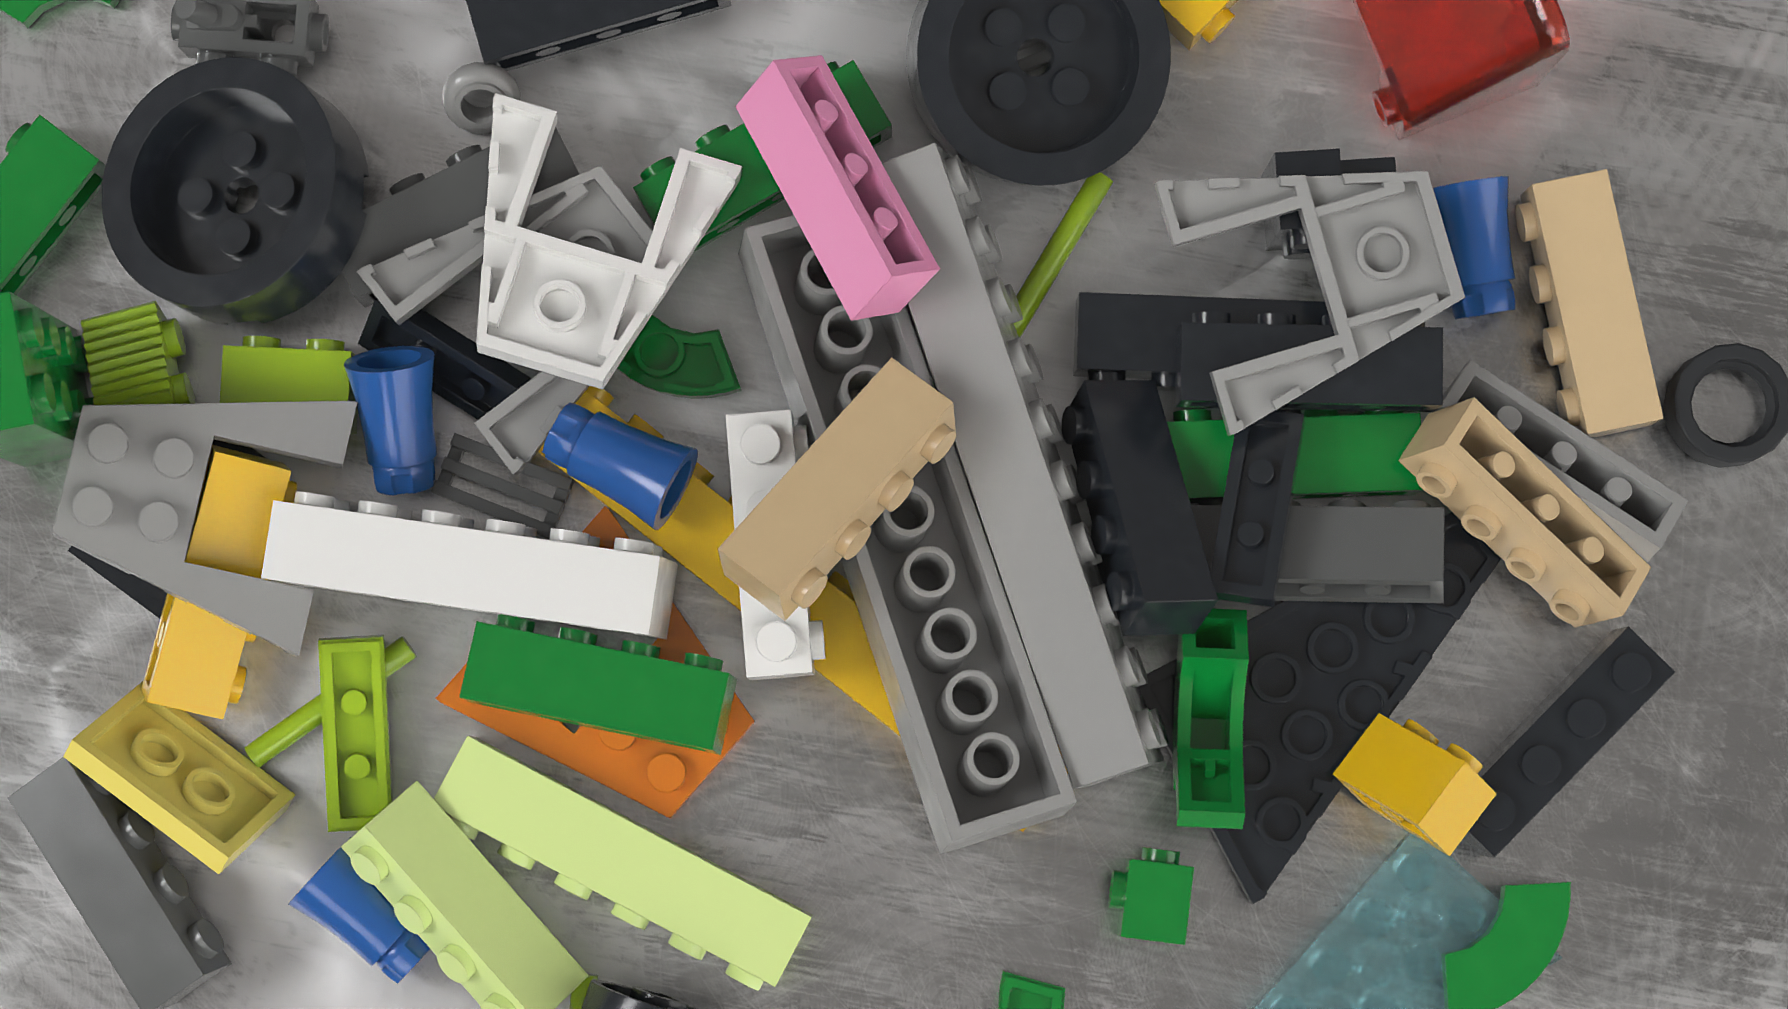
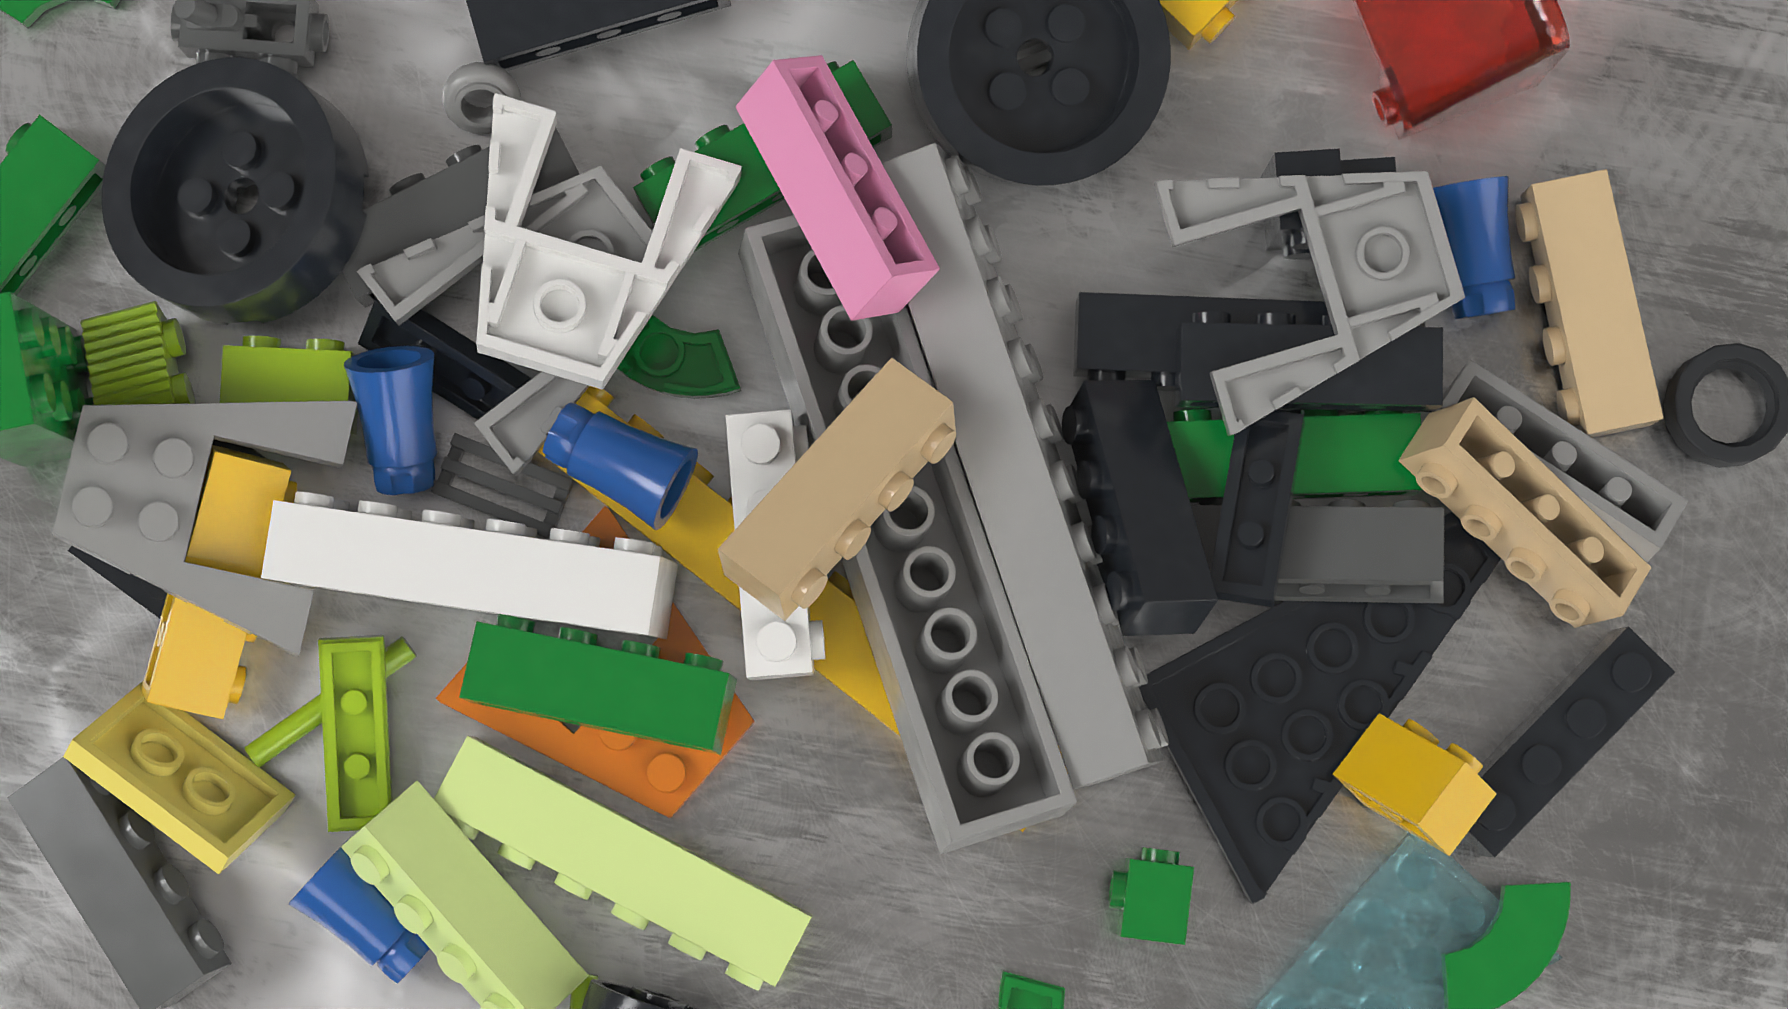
lime bar [1014,172,1113,337] -> none
green arch [1173,608,1249,829] -> none

